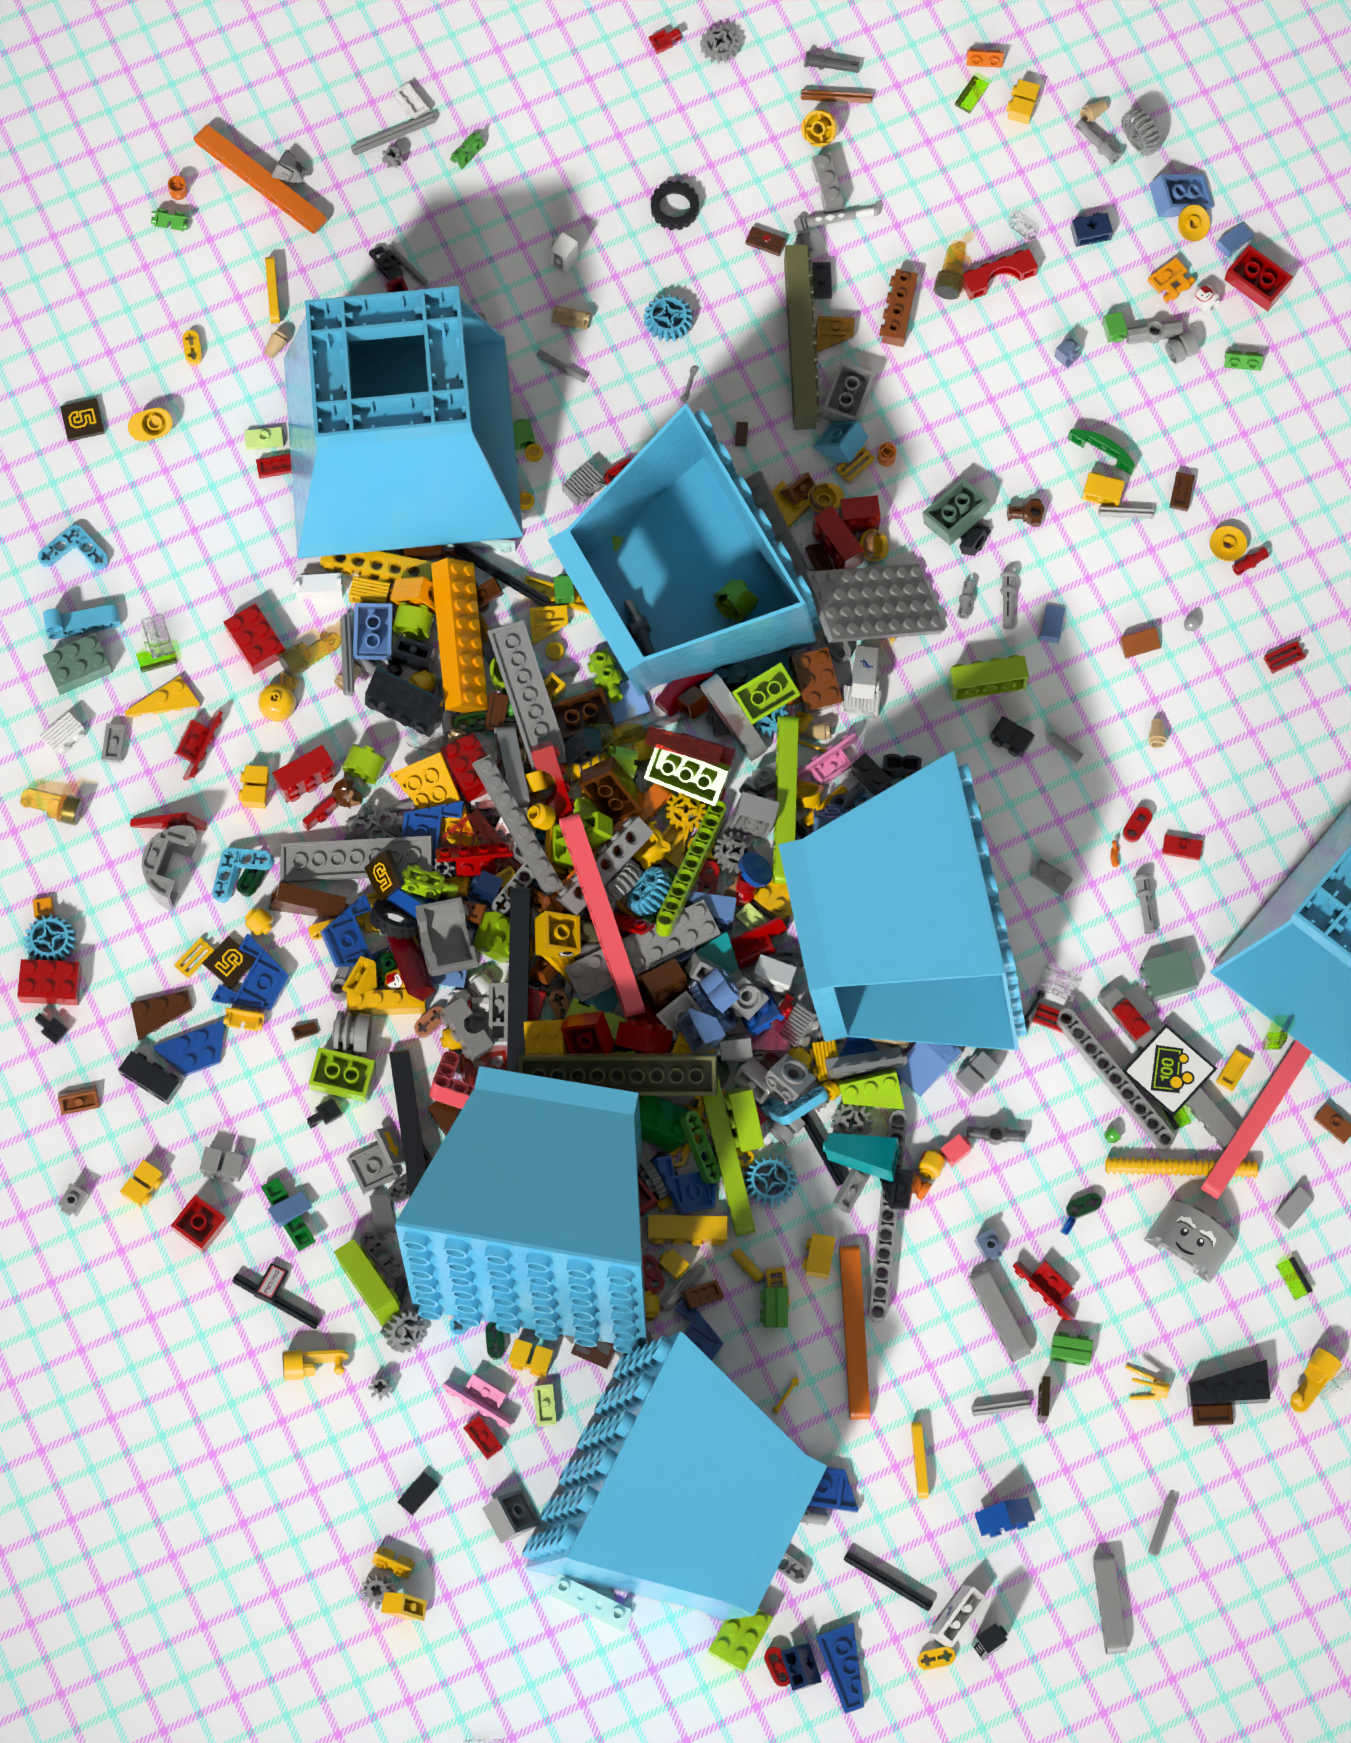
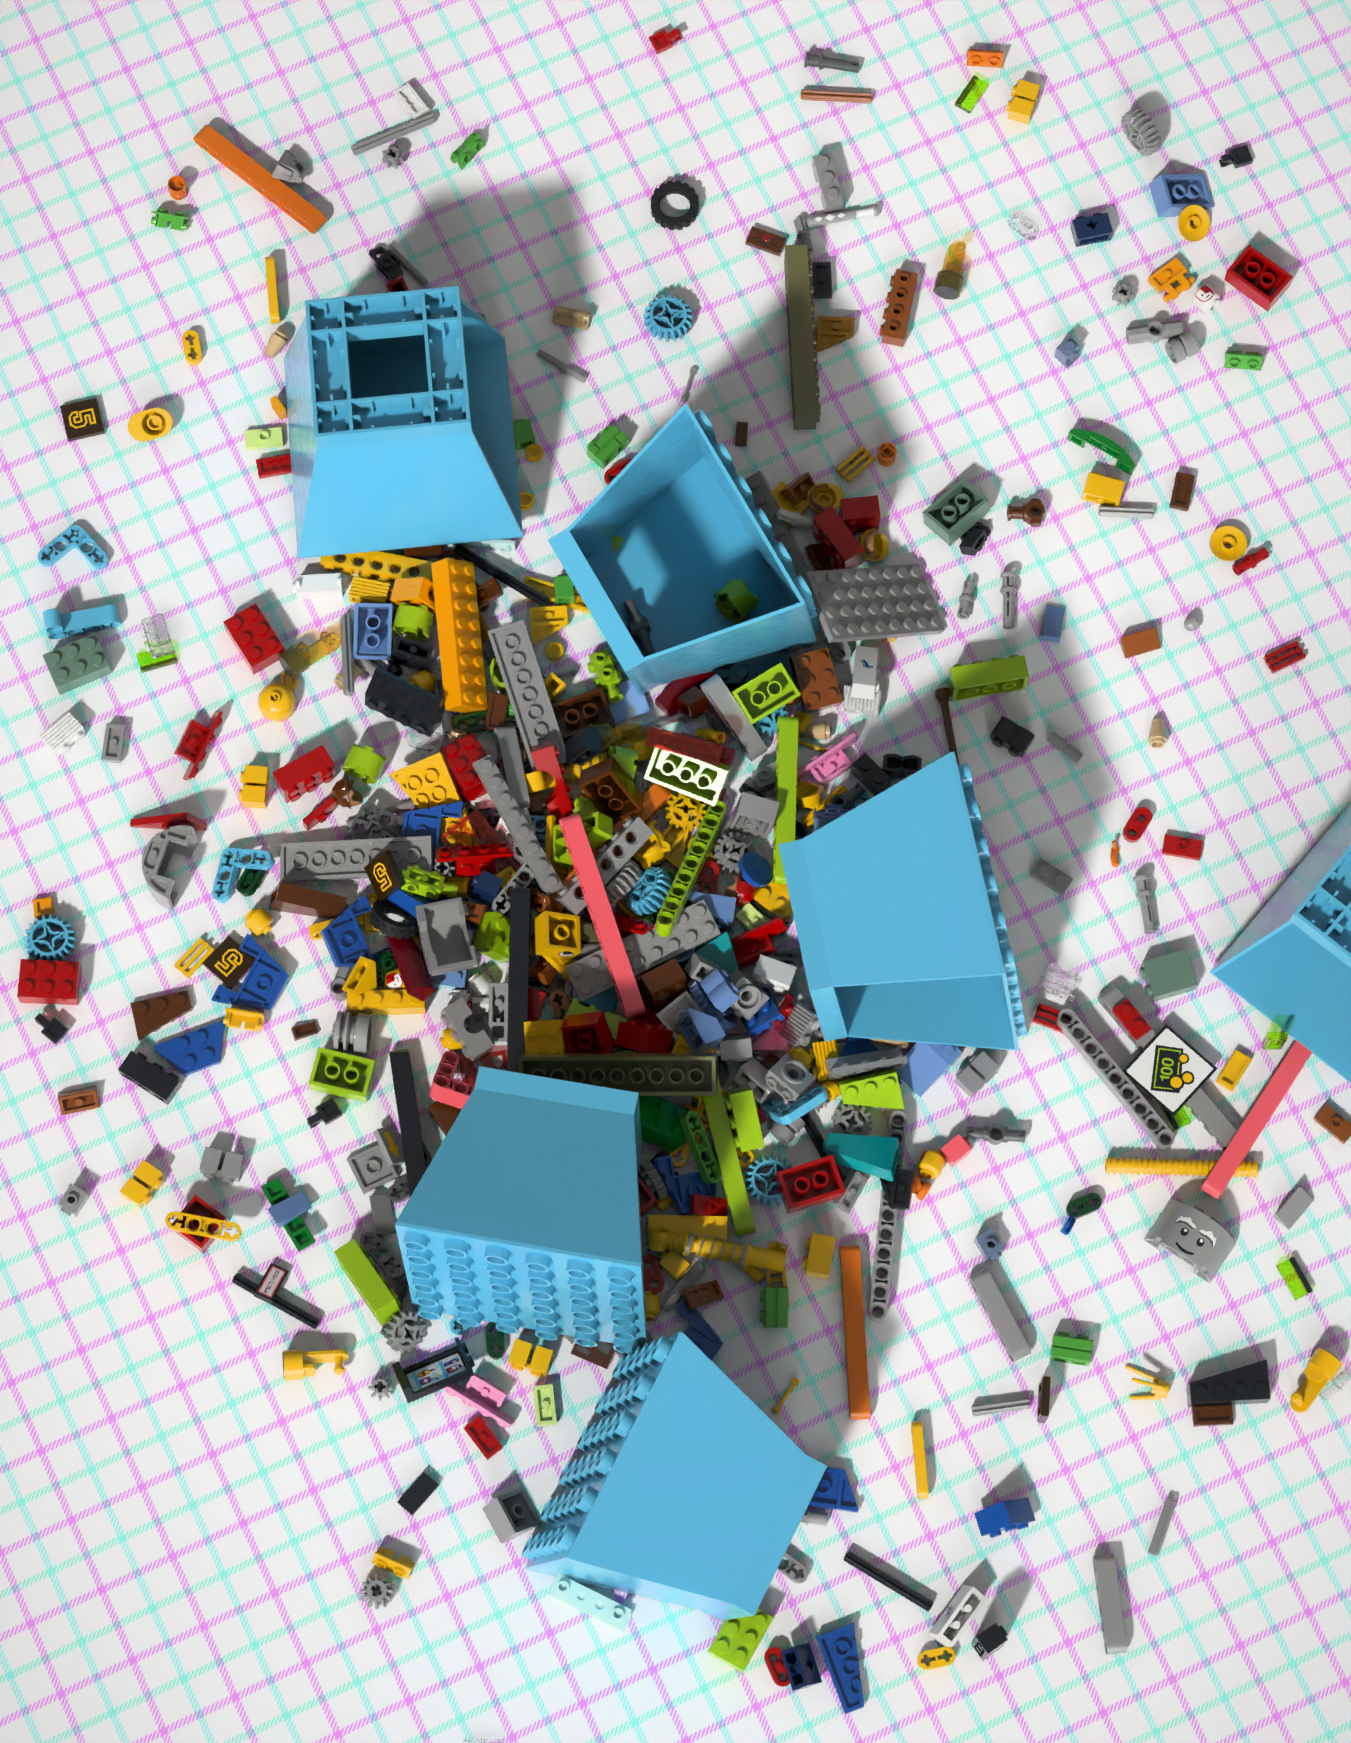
clear yellow piece [20,788,84,826] -> none
yellow wing [124,676,200,717] -> none
yellow brick [381,1592,427,1621] -> none
nougat beam [414,1006,443,1038] -> none
yellow head [527,803,556,830] -> none
white brick [550,233,578,274] -> none
light grey brick [562,462,605,506] -> none
light grey gear [700,25,739,64] -> none
yellow cylinder [801,110,838,147] -> none
medium azure slope [813,421,869,463] -> none
light grey brick [822,361,876,422] -> none
red arch [961,249,1038,300] -> none
red bracket [1012,1261,1075,1321] -> none
black hinge [1024,990,1045,1032] -> none
light grey pin [1075,119,1123,165] -> none
tan cone [1080,100,1108,122] -> none
bright green brick [1102,312,1128,343] -> none
bright green hinge [1104,1126,1121,1143] -> none
medium blue slope [1216,223,1255,258] -> none
none -> yellow beam [165,1211,242,1242]
none -> light orange tile [270,395,287,420]
none -> black panel [392,1337,475,1403]
none -> bright green brick [587,425,629,469]
none -> yellow piece [647,1226,788,1272]
none -> red plate [690,1194,727,1216]
none -> yellow axle [694,728,726,744]
none -> red brick [774,1155,846,1214]
none -> white axle [776,509,812,529]
none -> reddish brown piece [935,687,959,765]
none -> light grey gear [1112,283,1134,306]
none -> black plate [1219,145,1253,169]

